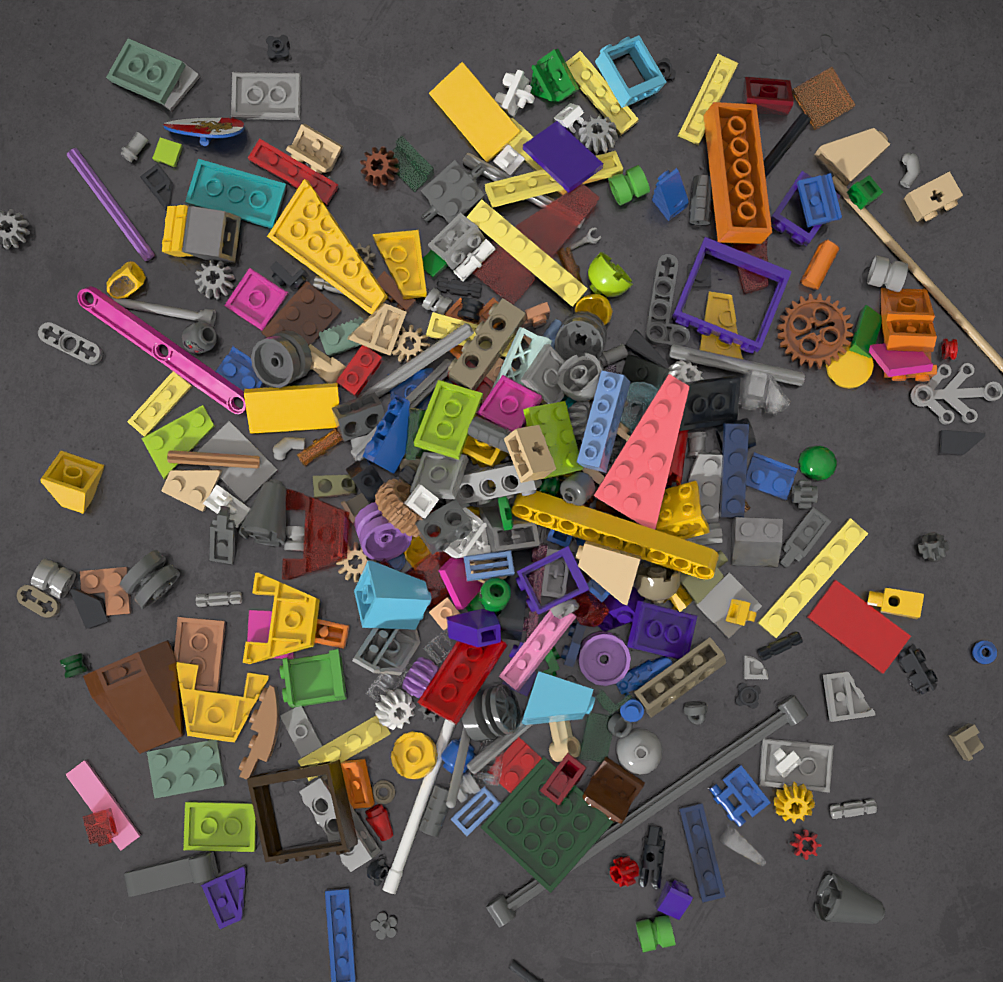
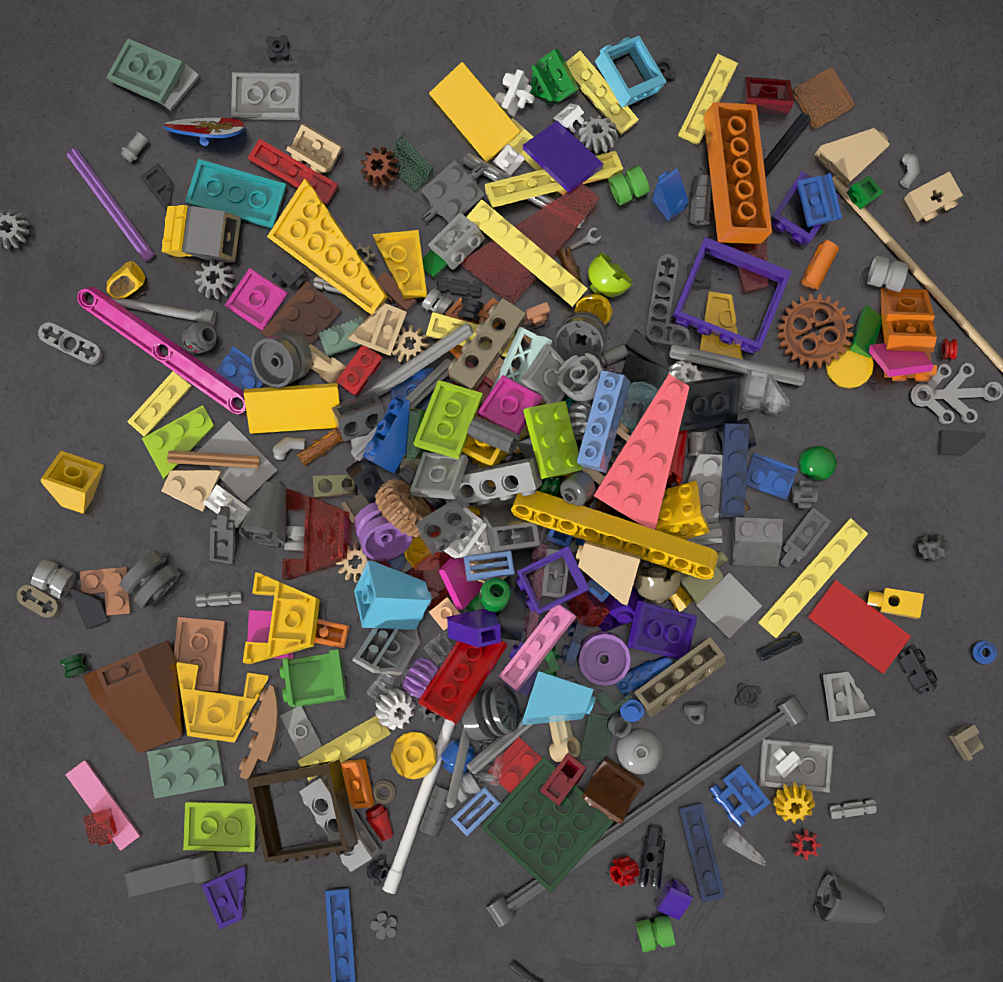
lime tile [152,137,183,168] -> none
white tile [404,484,439,518] -> none
white pin [453,239,496,282] -> none
green tile [498,496,513,531] -> none
tan brick [504,425,556,483] -> none
light blue arm [543,318,562,350] -> none
light grey tile [550,599,580,619] -> none
yellow tile [726,599,757,626] -> none
light grey tile [744,656,768,679] -> none

